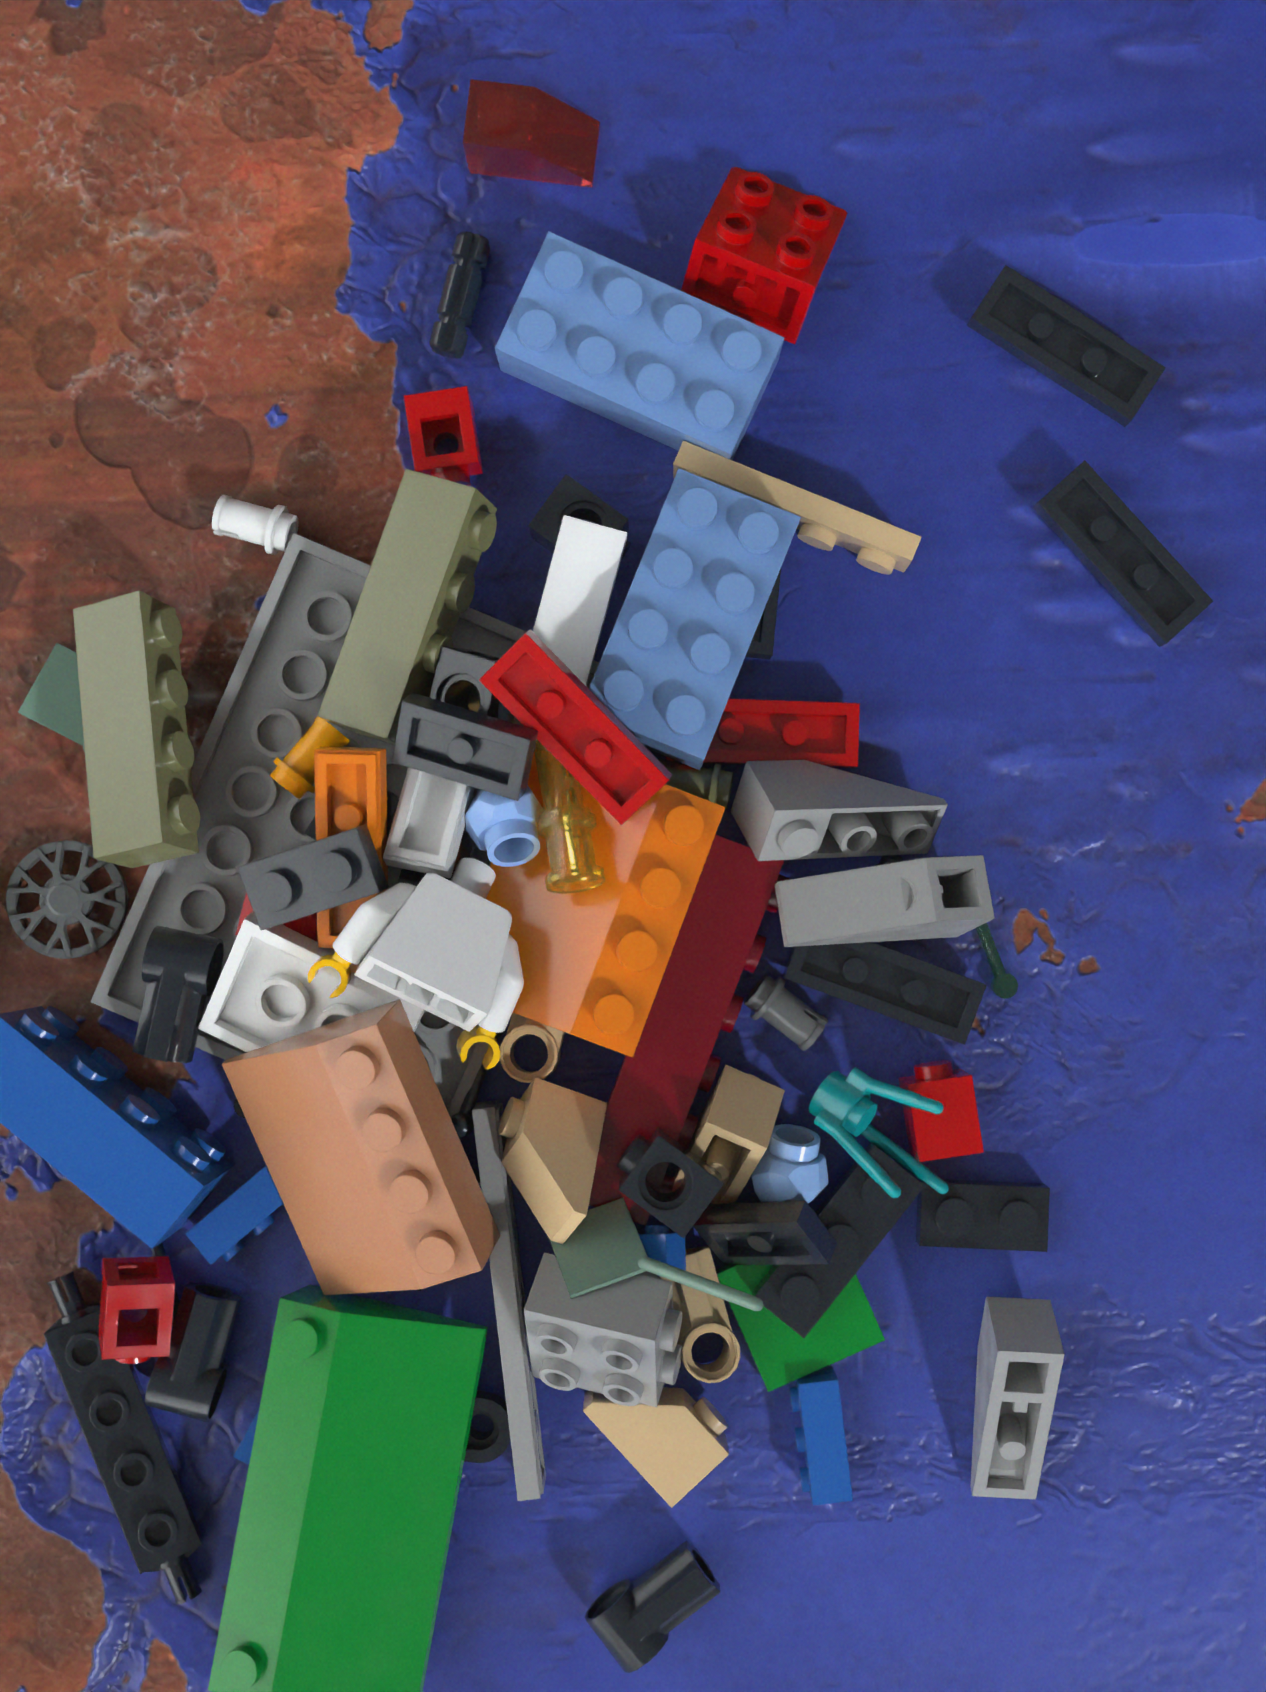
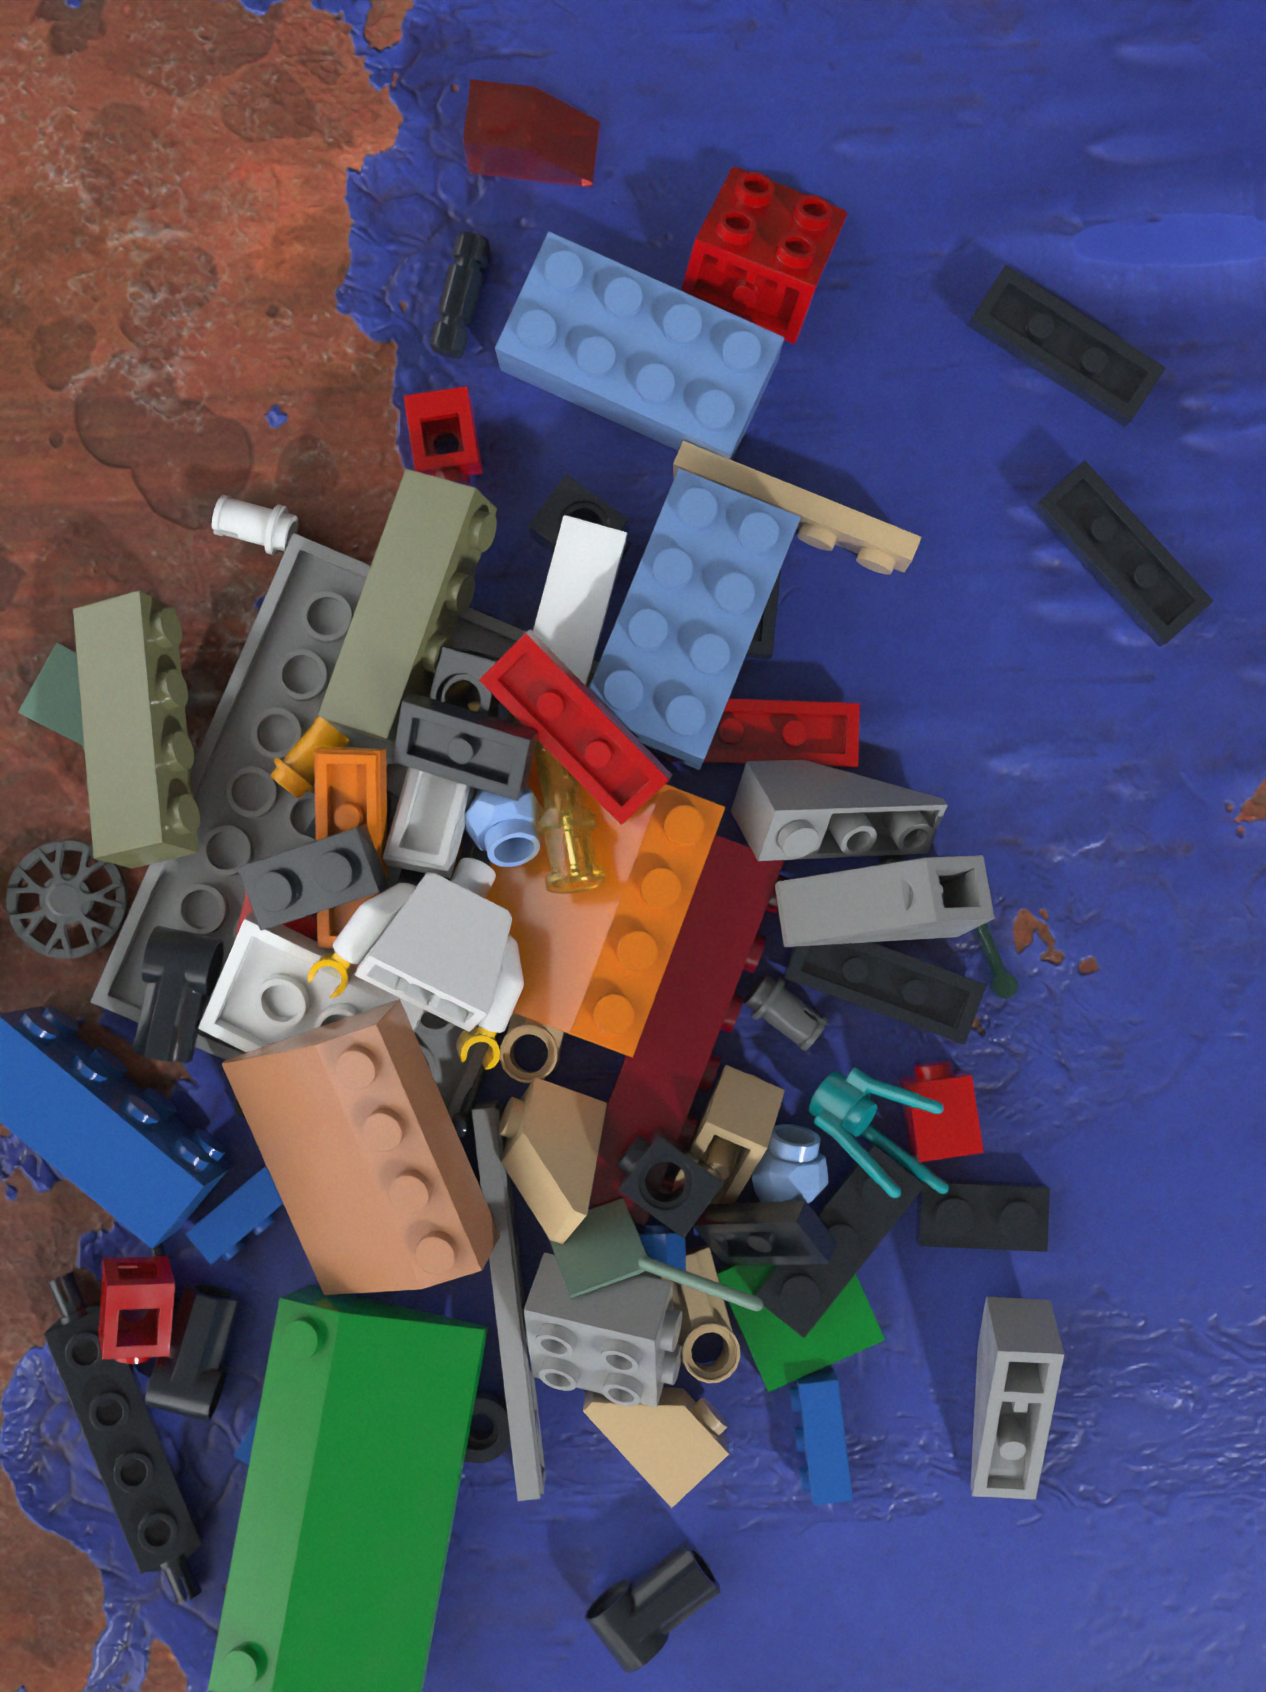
olive pin [658,758,734,809] -> none

